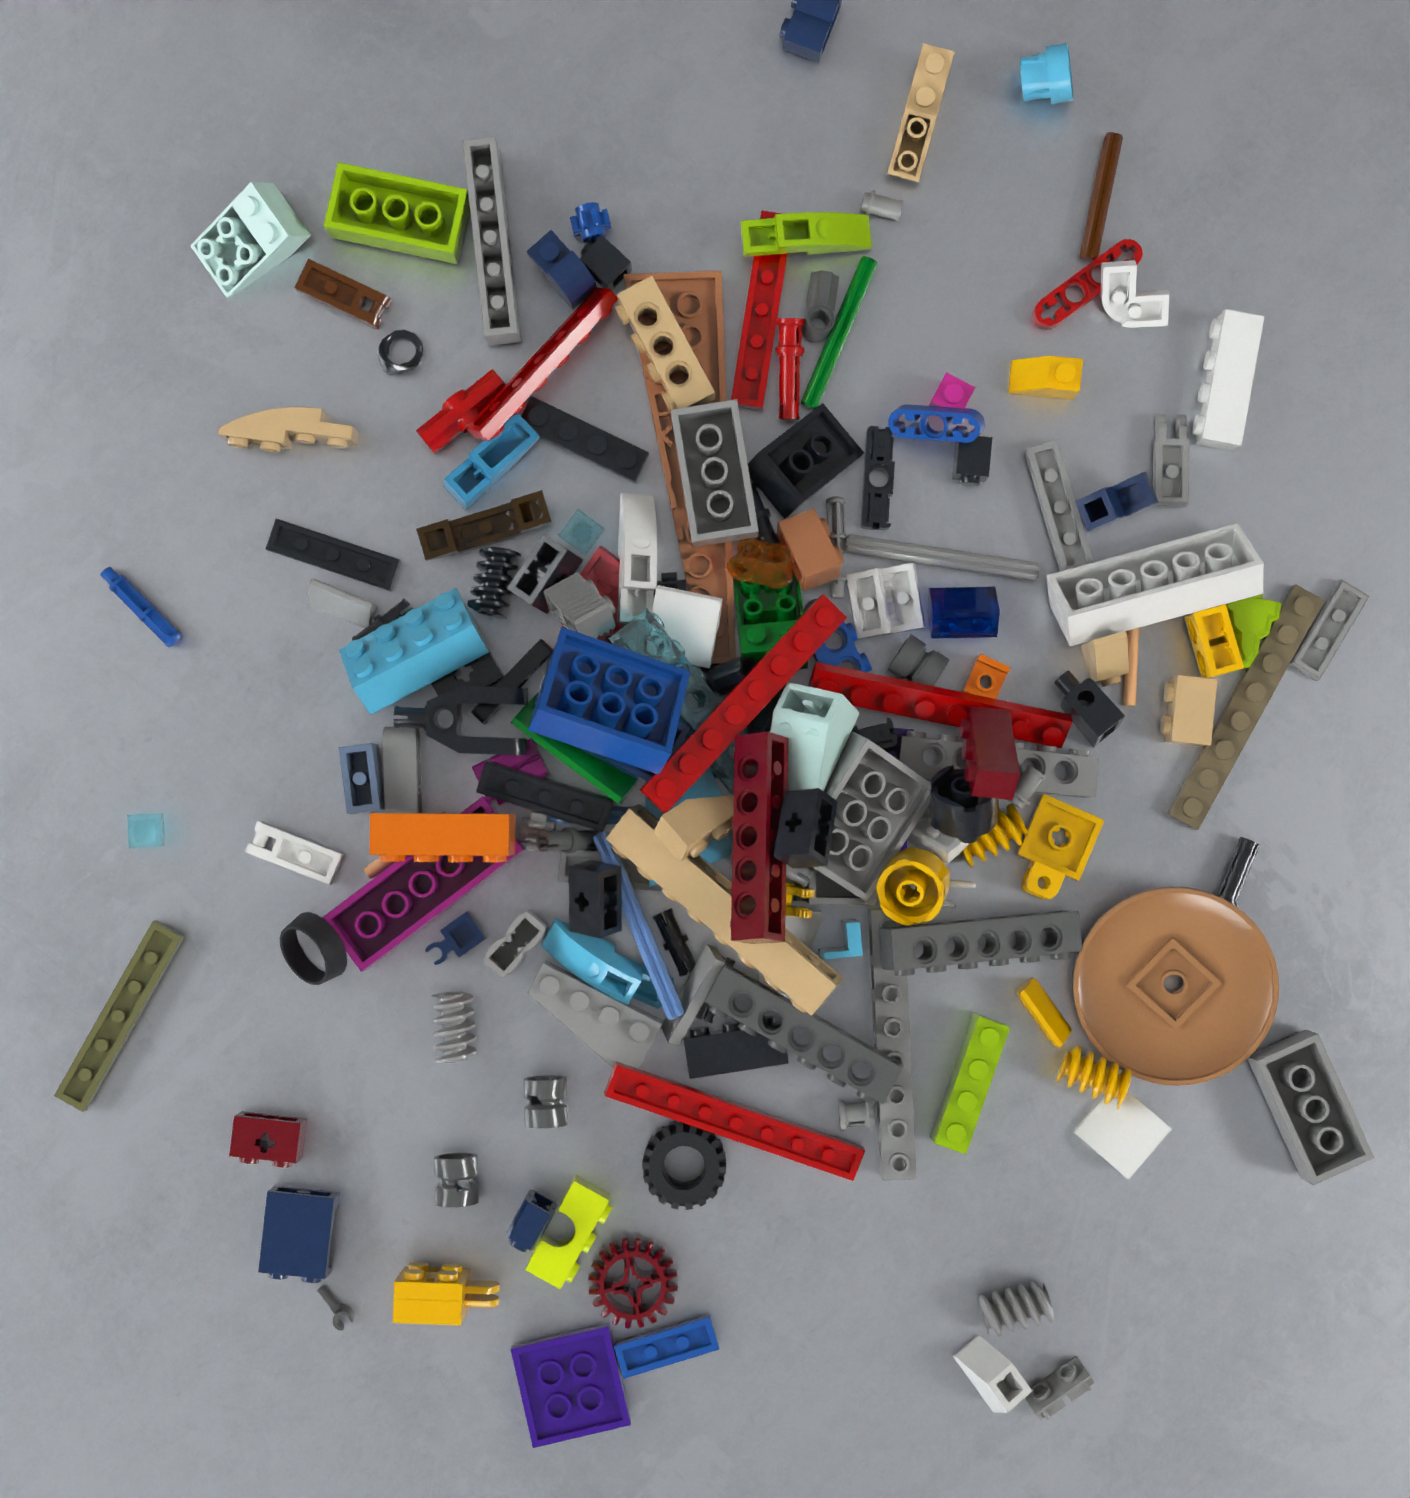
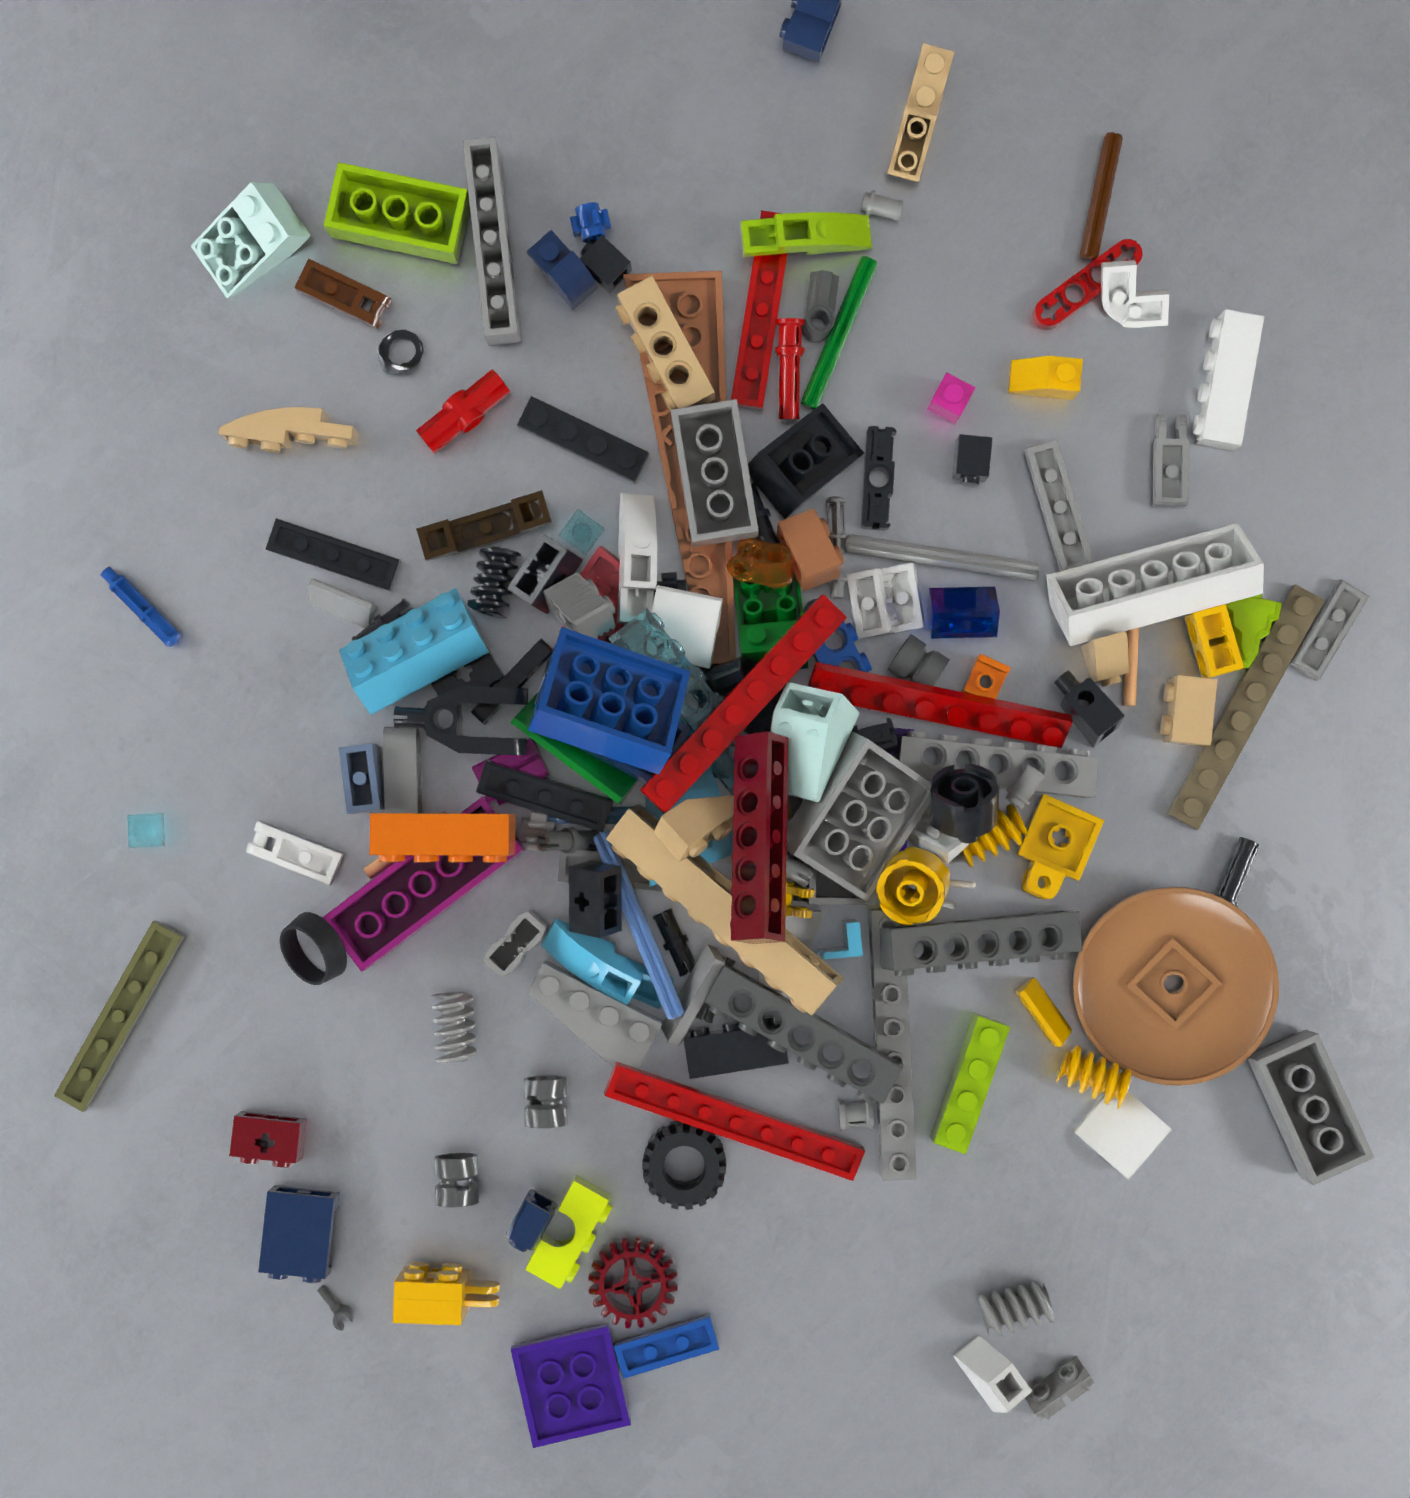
dark blue plate [425,911,487,965] -> none
dark azure slope [443,414,540,510] -> none
red plate [466,287,618,441] -> none
black brick [774,788,838,869] -> none
blue beam [888,404,985,443] -> none
dark red brick [959,706,1020,800] -> none
medium azure piece [1020,42,1073,104] -> none
dark blue brick [1075,472,1159,532] -> none

